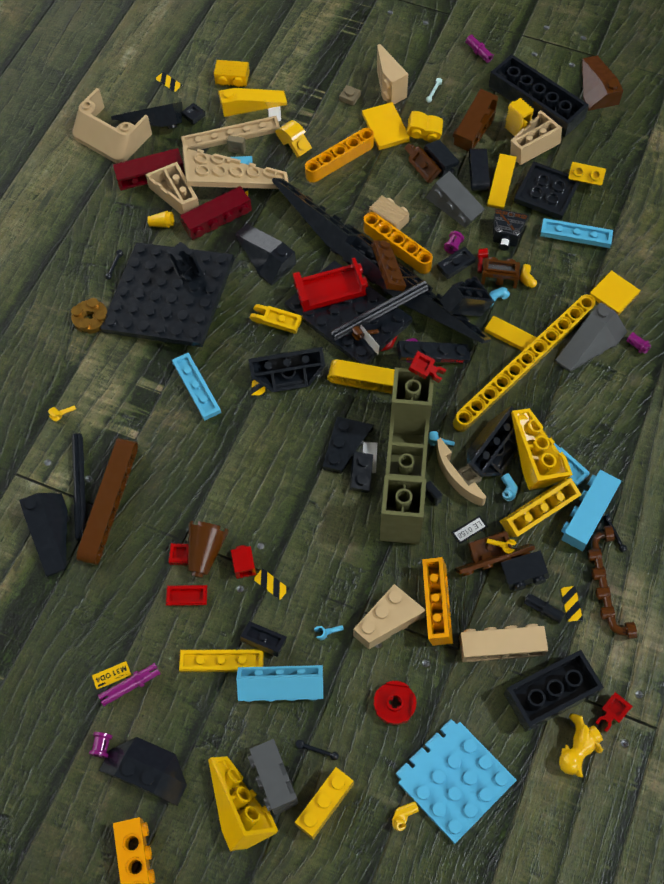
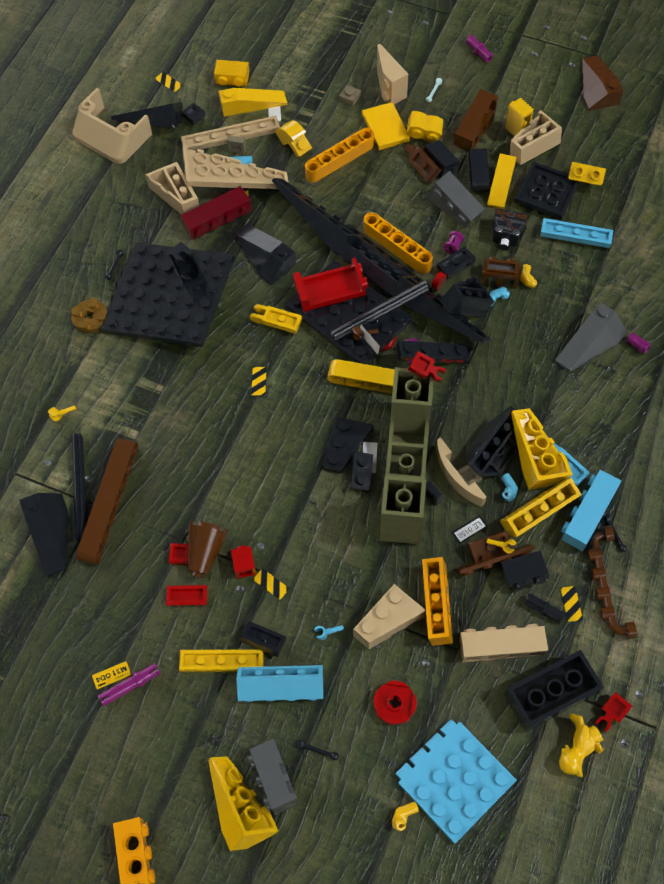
magenta bush [89,732,113,758] -> none
black wedge [99,737,187,806] -> none
dark red brick [113,148,185,191] -> none
yellow cone [148,211,174,228] -> none
medium azure plate [172,352,221,421] -> none
black wedge [248,347,325,392] -> none
yellow brick [295,767,354,840] -> none
tan brick [369,195,409,230] -> none
reddish brown plate [371,240,406,291] -> none
medium azure hand [428,431,455,446] -> none
yellow beam [453,294,595,432] -> none
red hand [477,248,488,273] -> none
yellow tile [484,315,537,351] -> none
black brick [489,54,589,137] -> none
yellow tile [589,270,641,316] -> none
none -> red tile [432,272,447,290]

